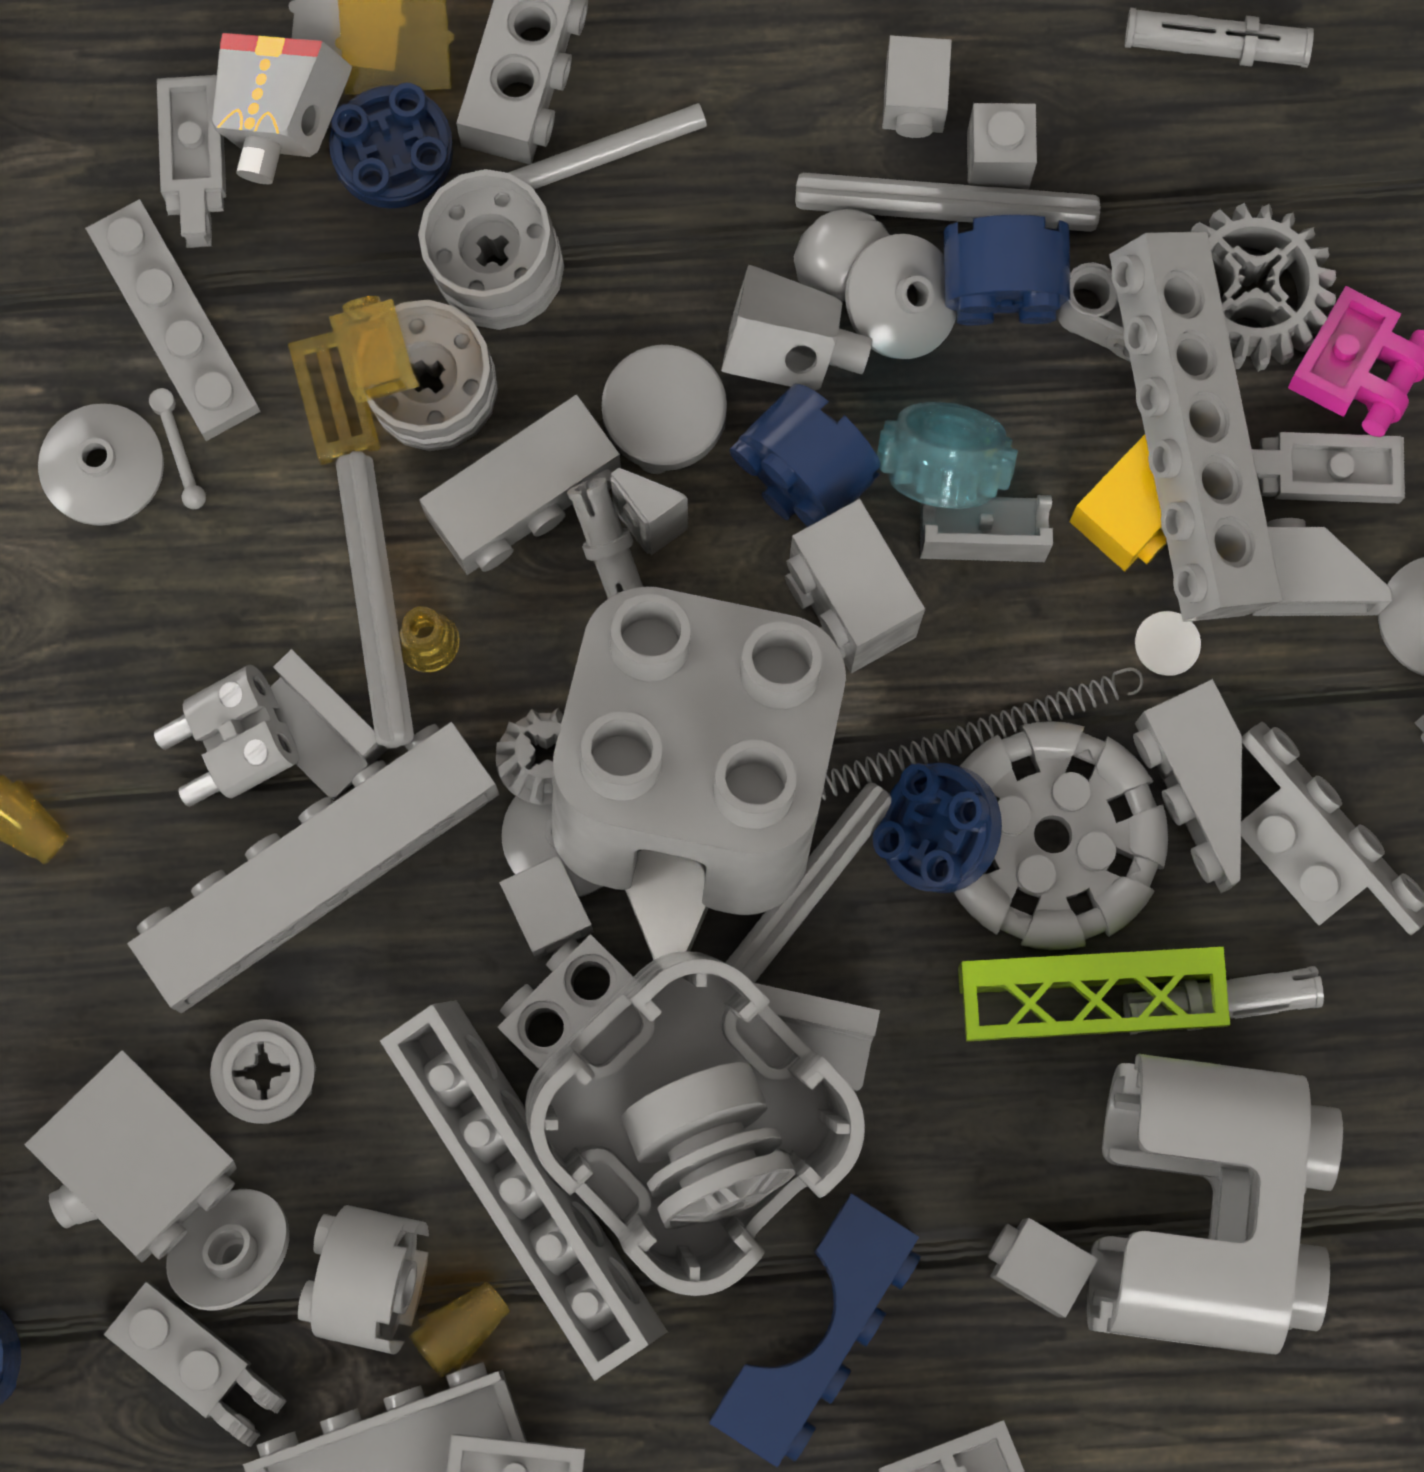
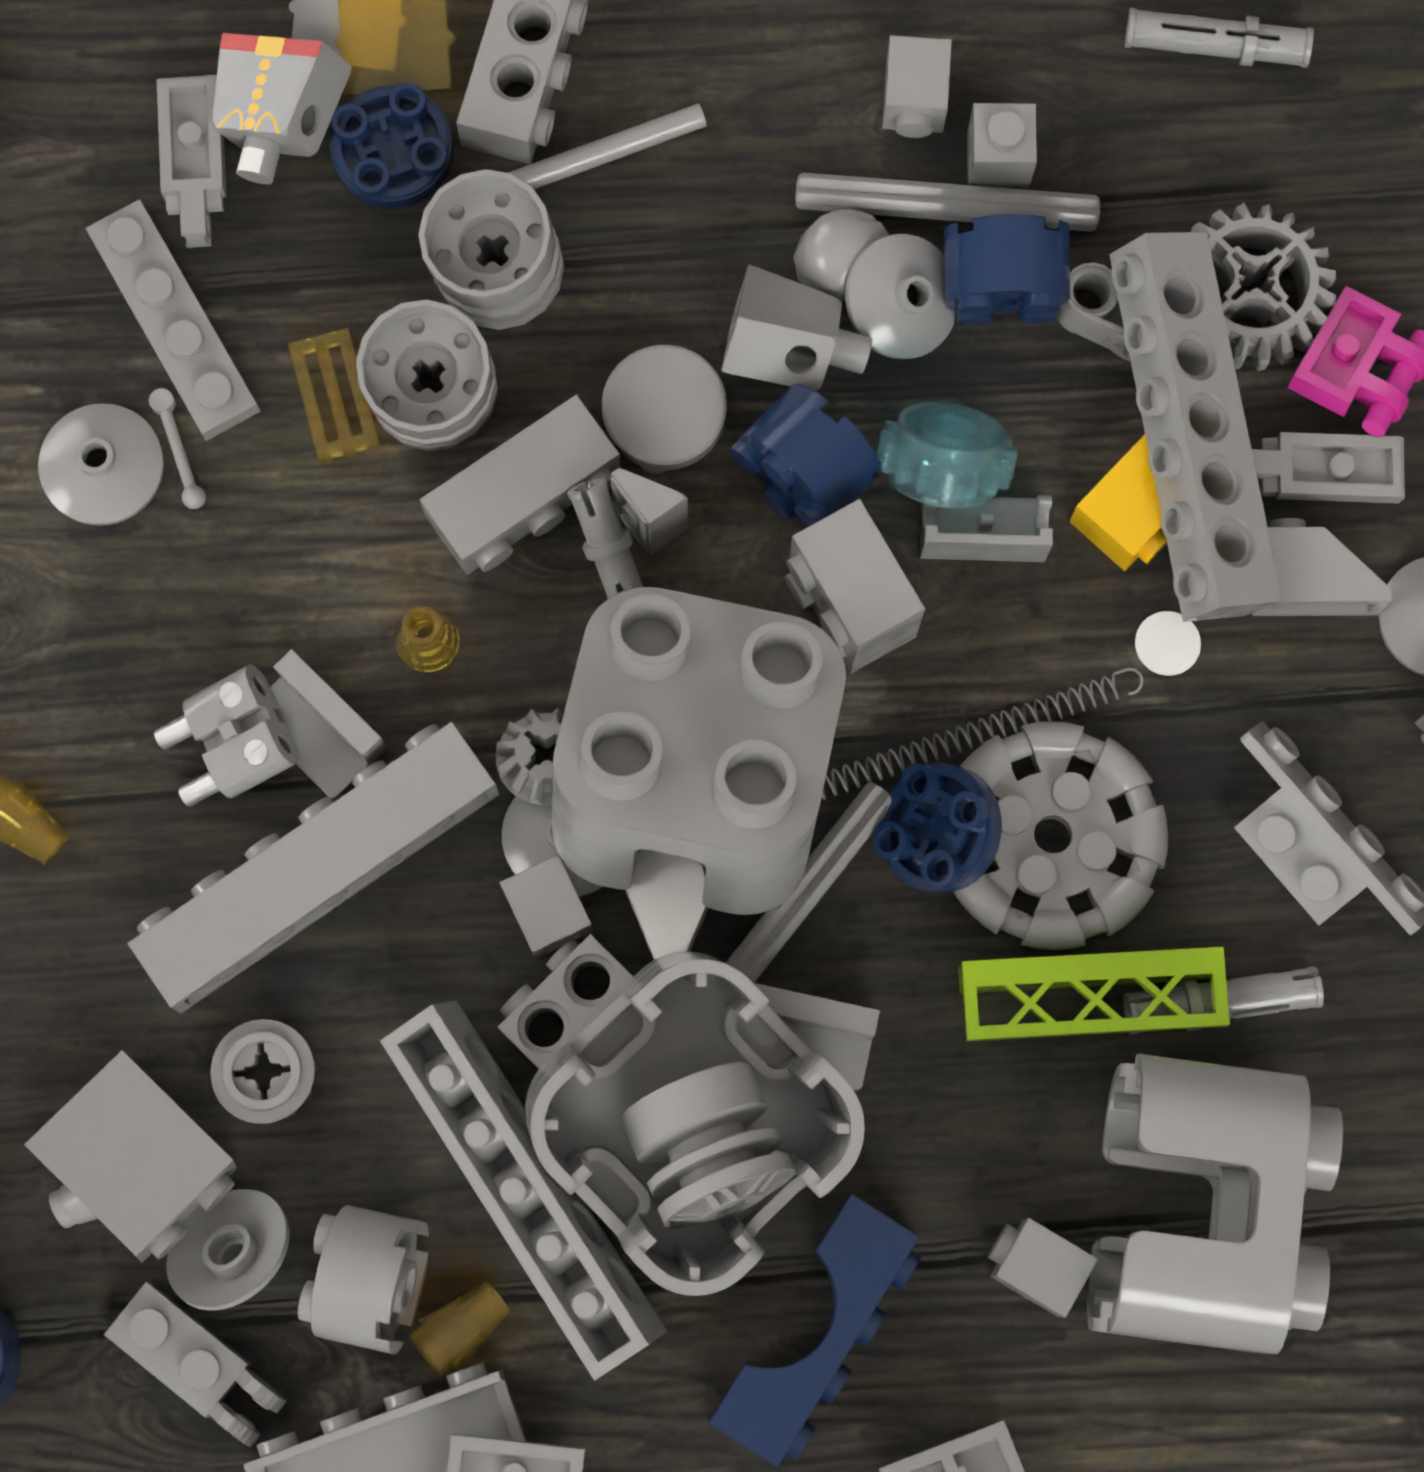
clear yellow brick [329,296,419,404] -> none
light grey axle [336,451,414,748] -> none
light grey slope [1133,679,1242,893] -> none

